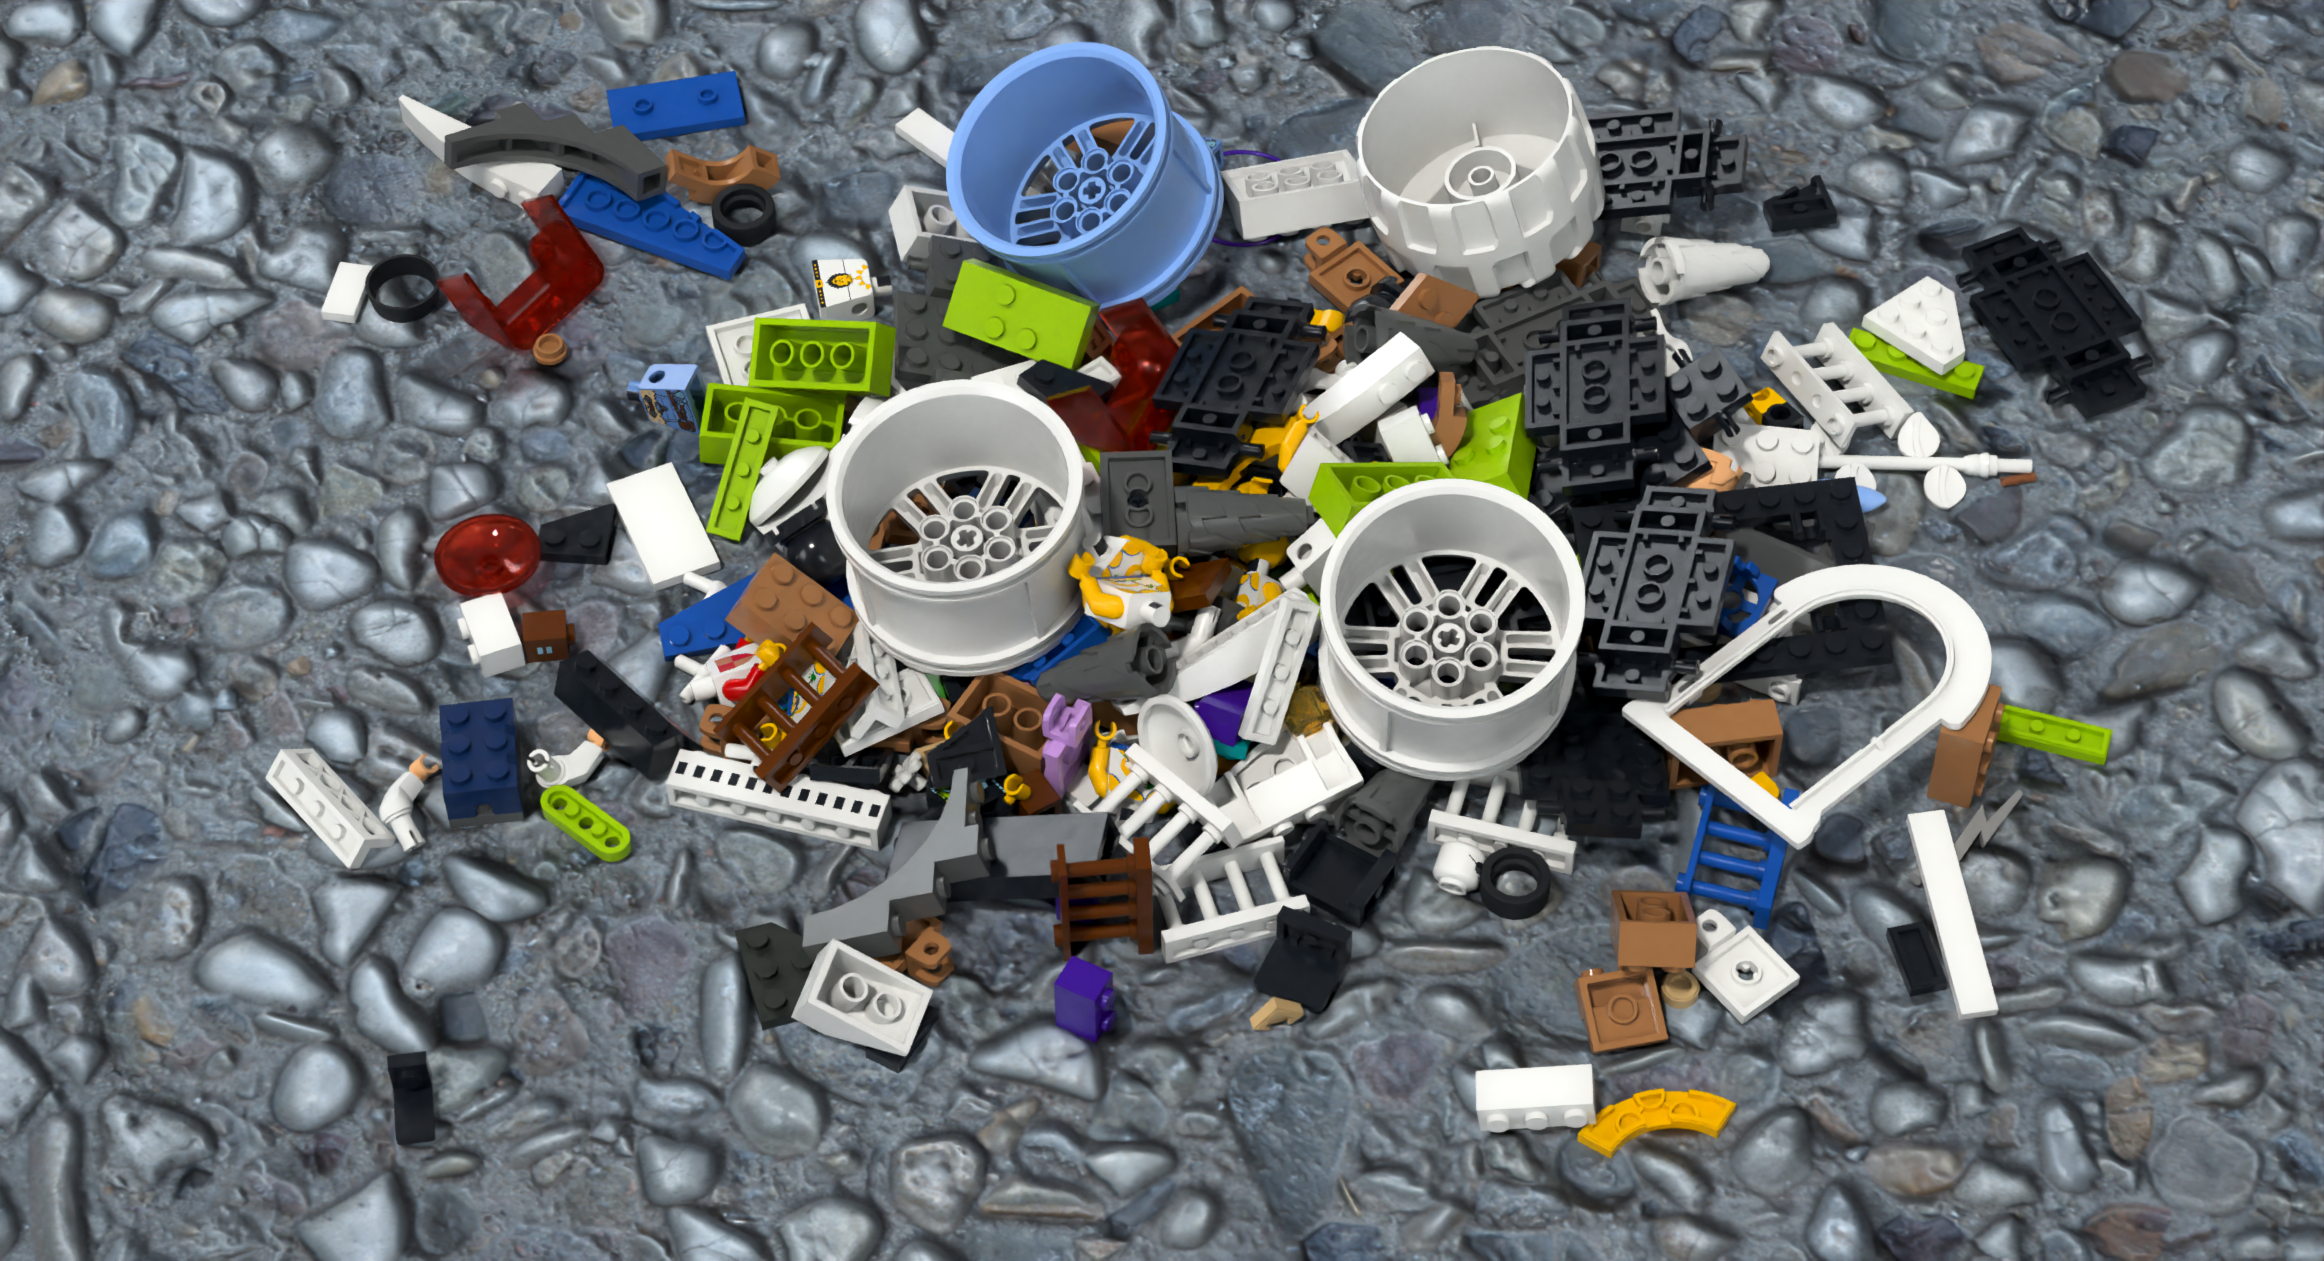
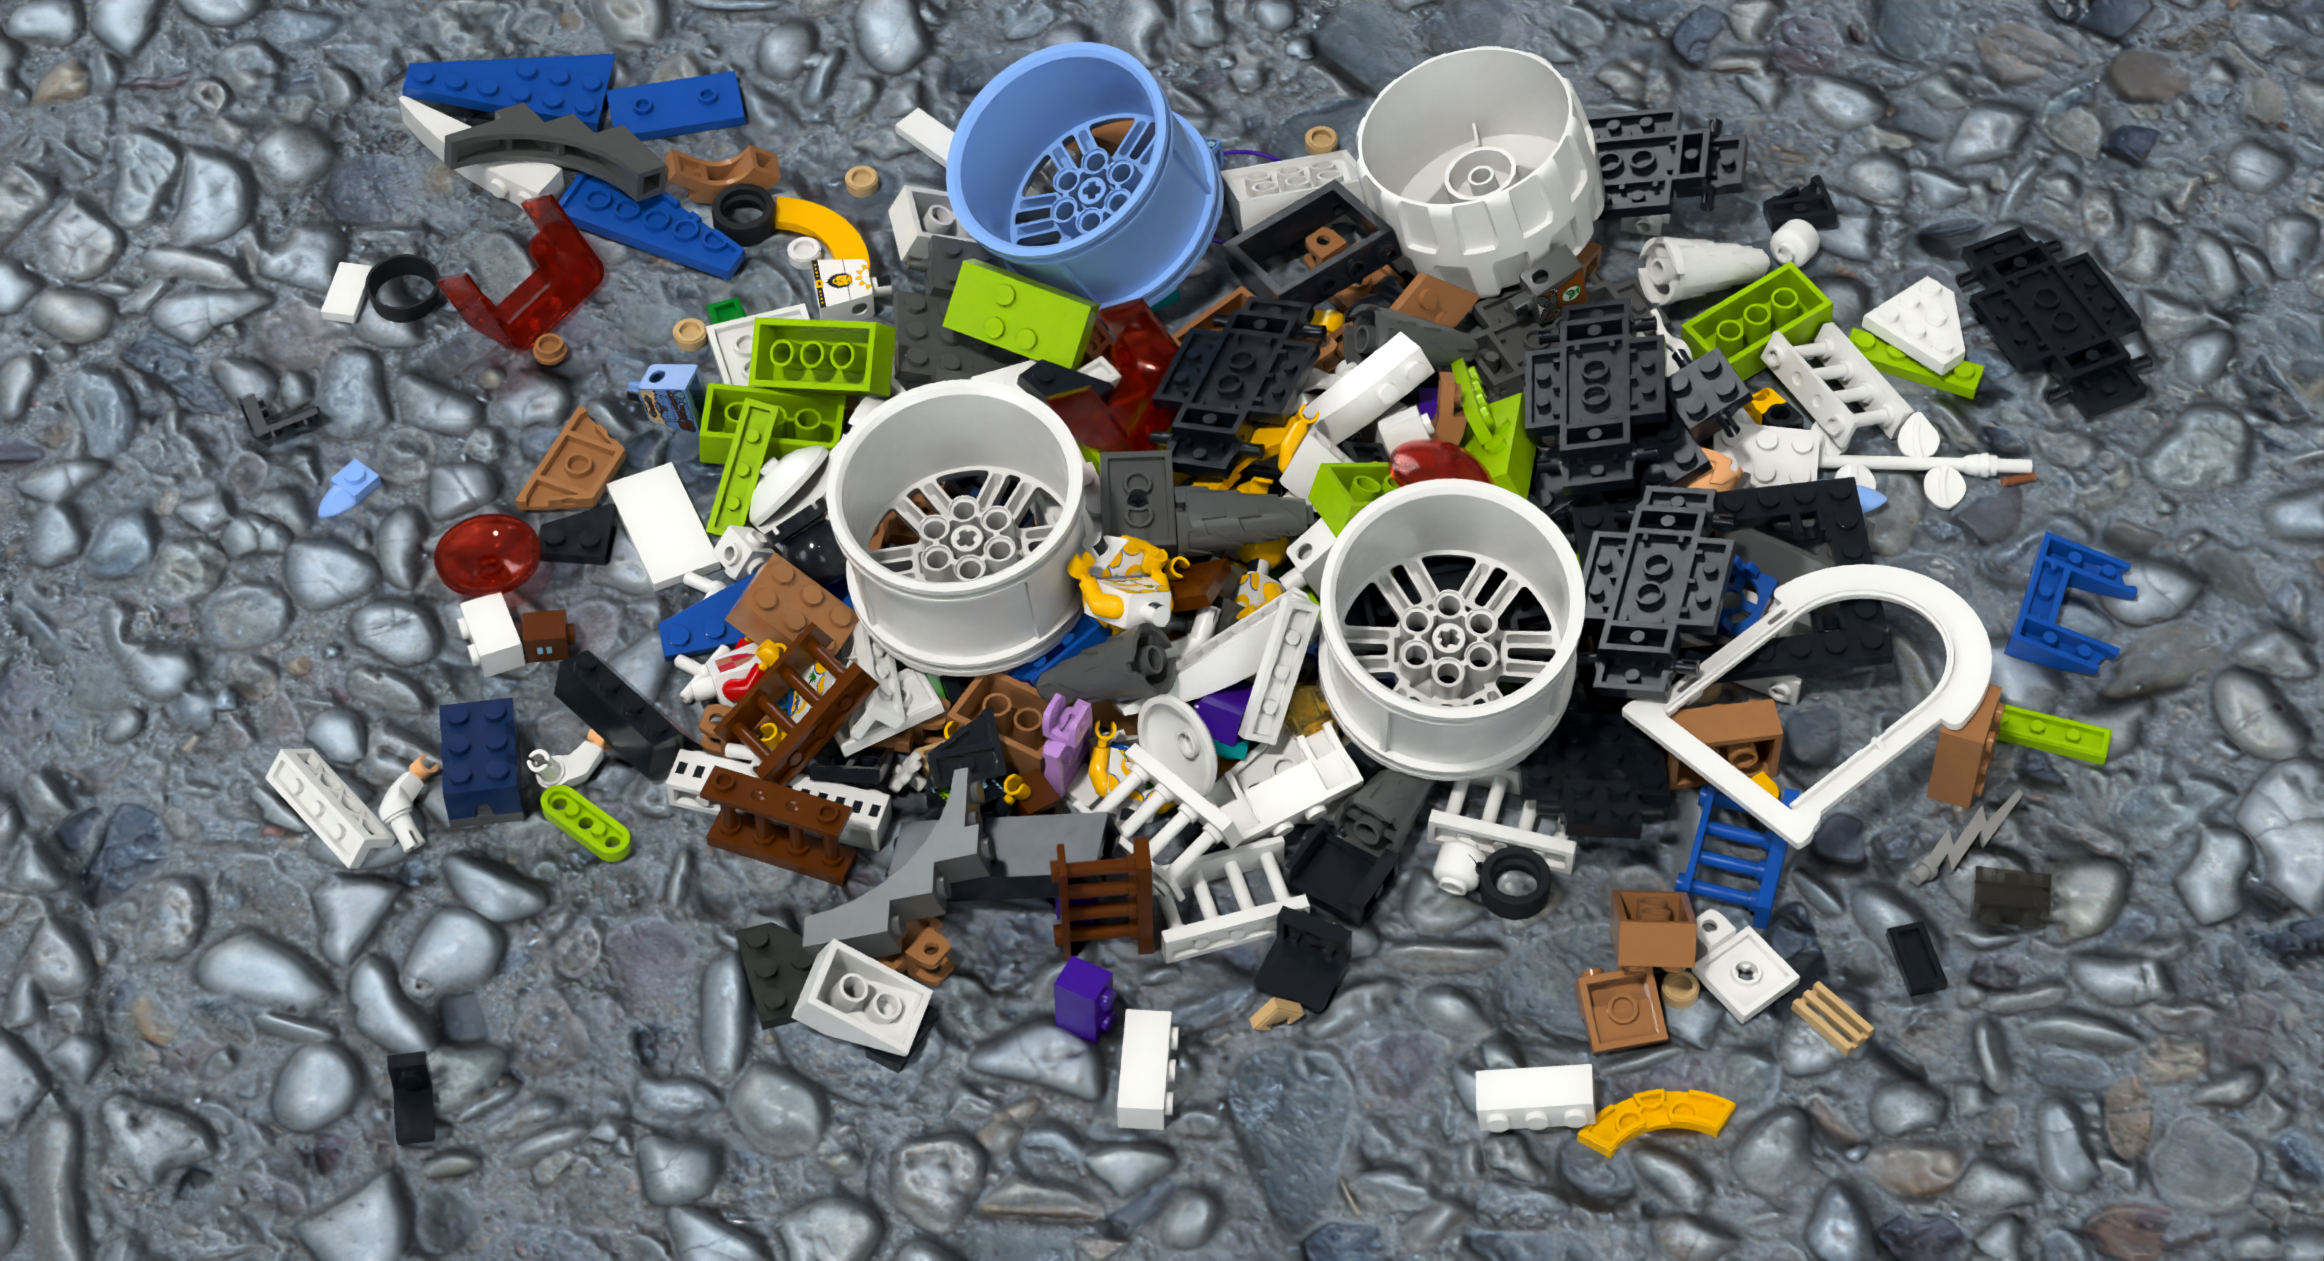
white tile [1906,810,1999,1020] -> none
none -> black bracket [237,393,321,441]
none -> light blue plate [318,459,381,519]
none -> blue wing [402,54,615,133]
none -> medium nougat wing [515,406,627,511]
none -> tan tile [673,318,708,352]
none -> reddish brown fence [700,765,858,887]
none -> green tile [706,297,746,325]
none -> white brick [712,525,775,581]
none -> yellow tile [775,197,871,277]
none -> white tile [787,237,822,270]
none -> tan tile [845,166,879,198]
none -> white brick [1117,1009,1179,1130]
none -> black window [1221,179,1402,307]
none -> tan tile [1305,126,1338,155]
none -> clear red dish [1388,439,1494,487]
none -> lime plate [1451,357,1495,445]
none -> dark grey torso [1507,244,1588,324]
none -> lime brick [1681,261,1833,381]
none -> white head [1770,219,1820,268]
none -> tan tile [1791,981,1875,1057]
none -> clear smoke brick [1970,866,2052,930]
none -> blue wedge [2004,531,2137,675]

